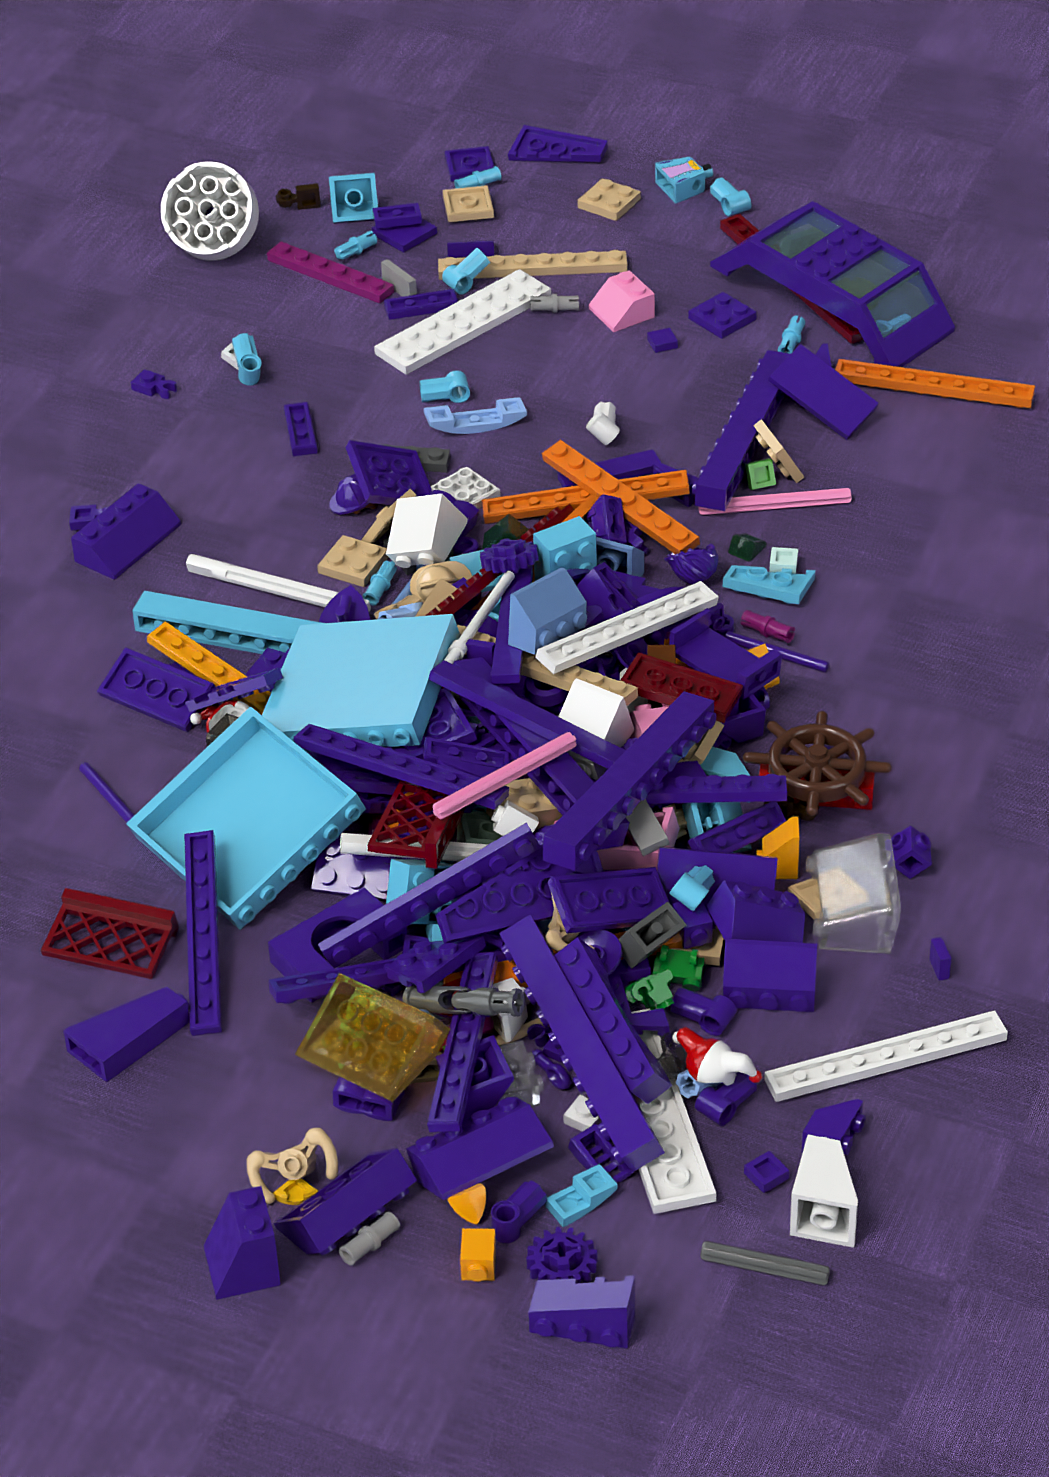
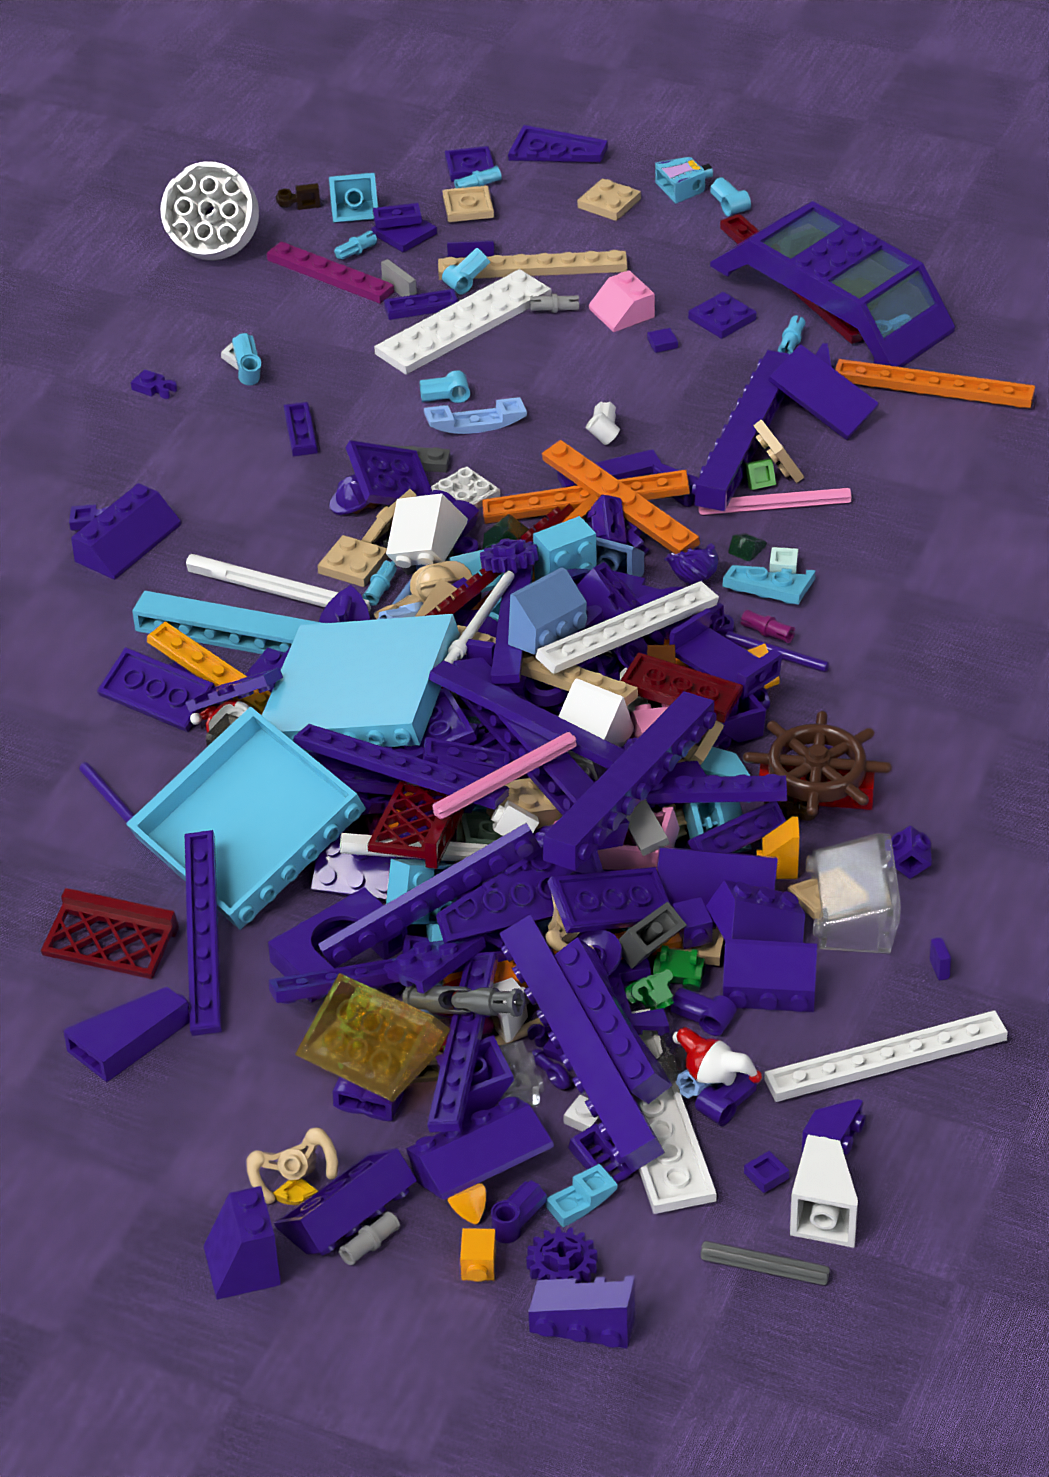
medium azure piece [669,865,715,912] -> none

